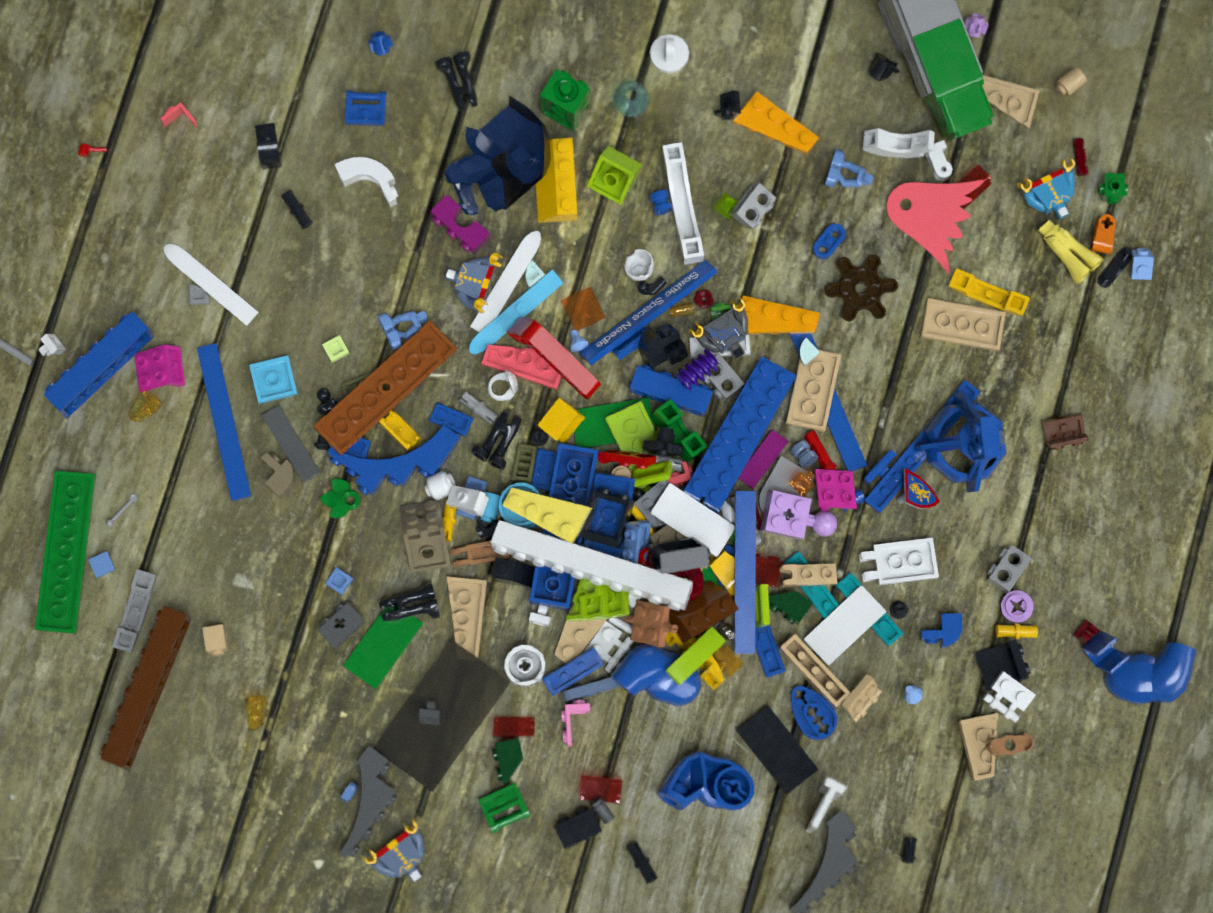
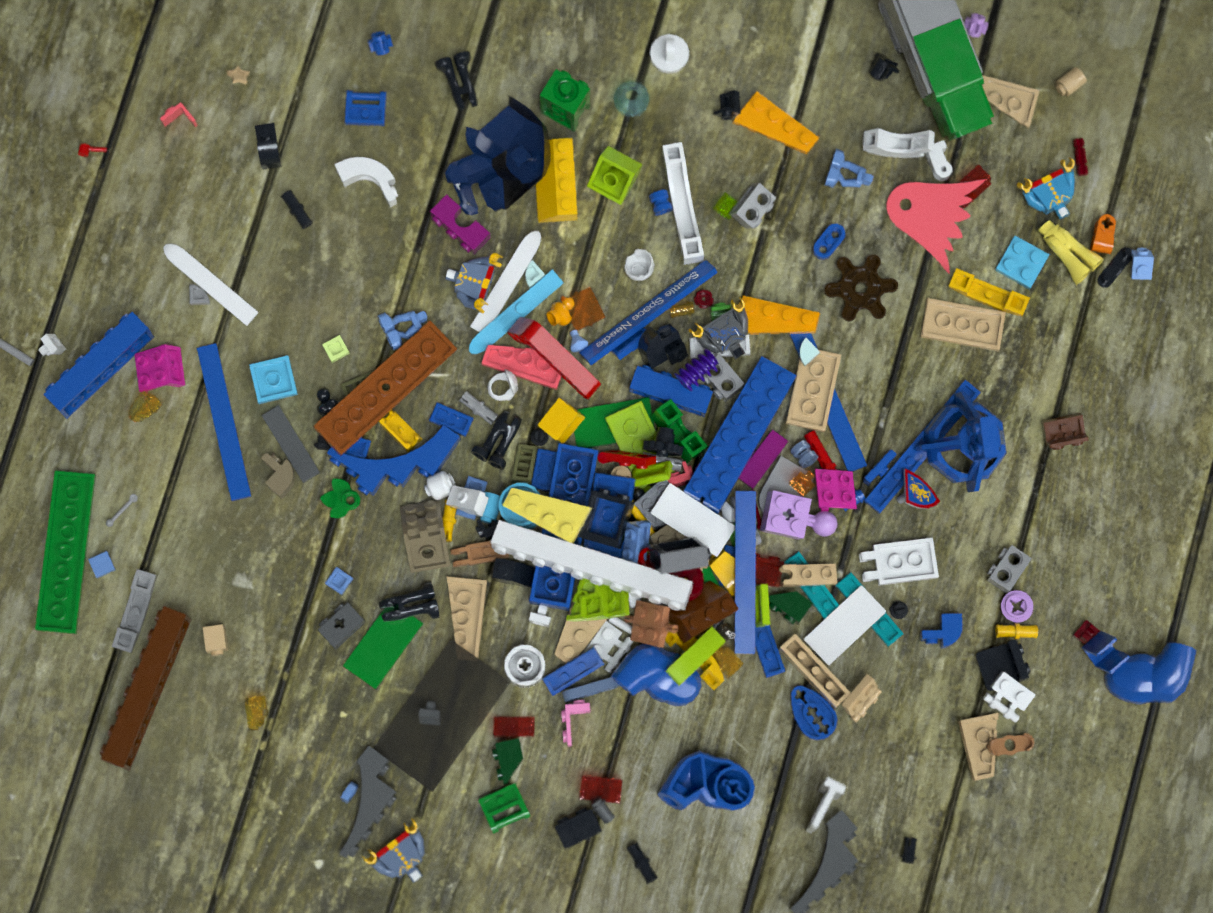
black arm [637,276,667,295] -> none
black tile [736,705,819,795] -> none
light blue rock [904,685,923,704] -> none
green brick [1098,173,1128,204] -> none
none -> tan piece [227,66,250,84]
none -> light orange animal [546,296,575,326]
none -> medium azure plate [995,236,1050,290]

